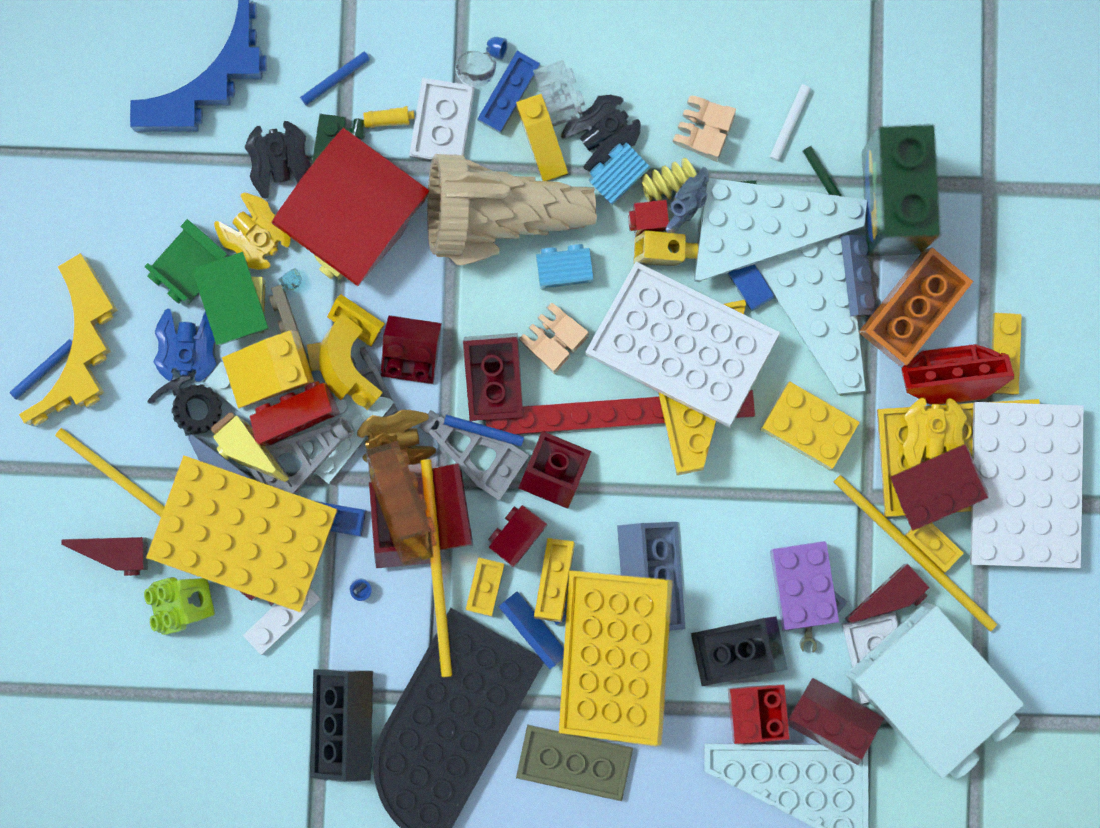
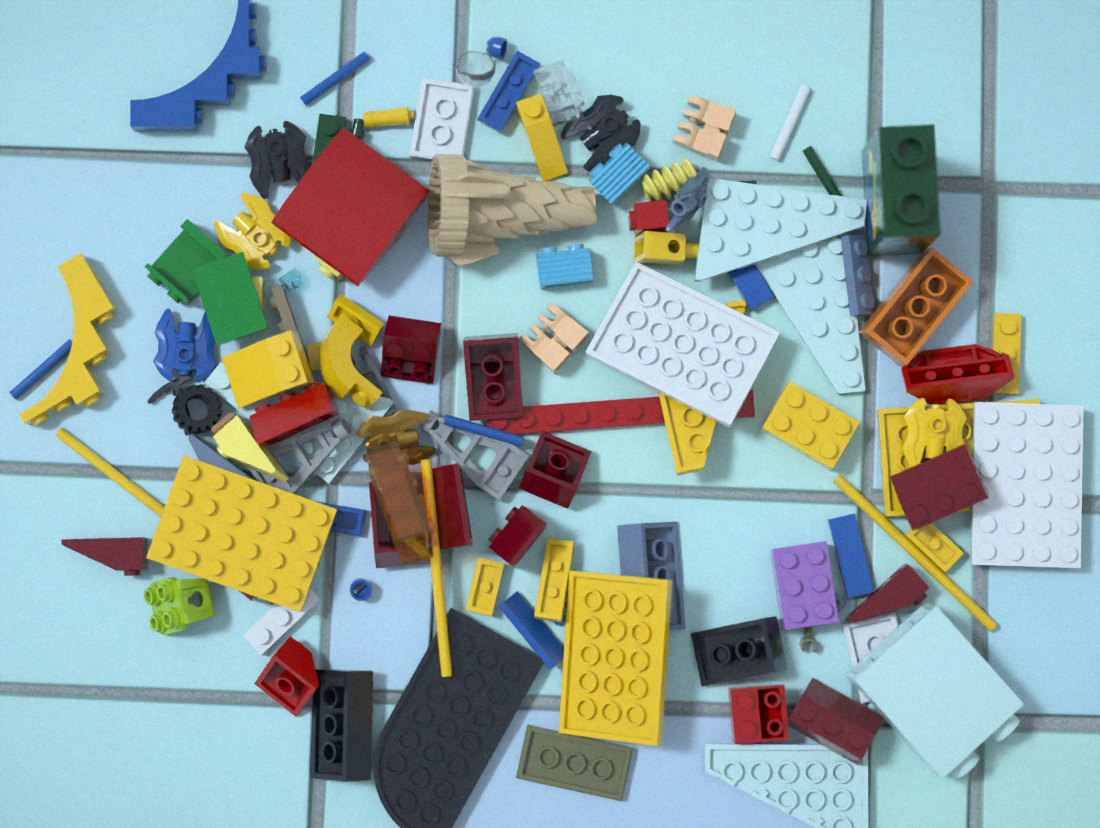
none -> red slope [254,636,319,717]
none -> blue tile [828,513,874,598]

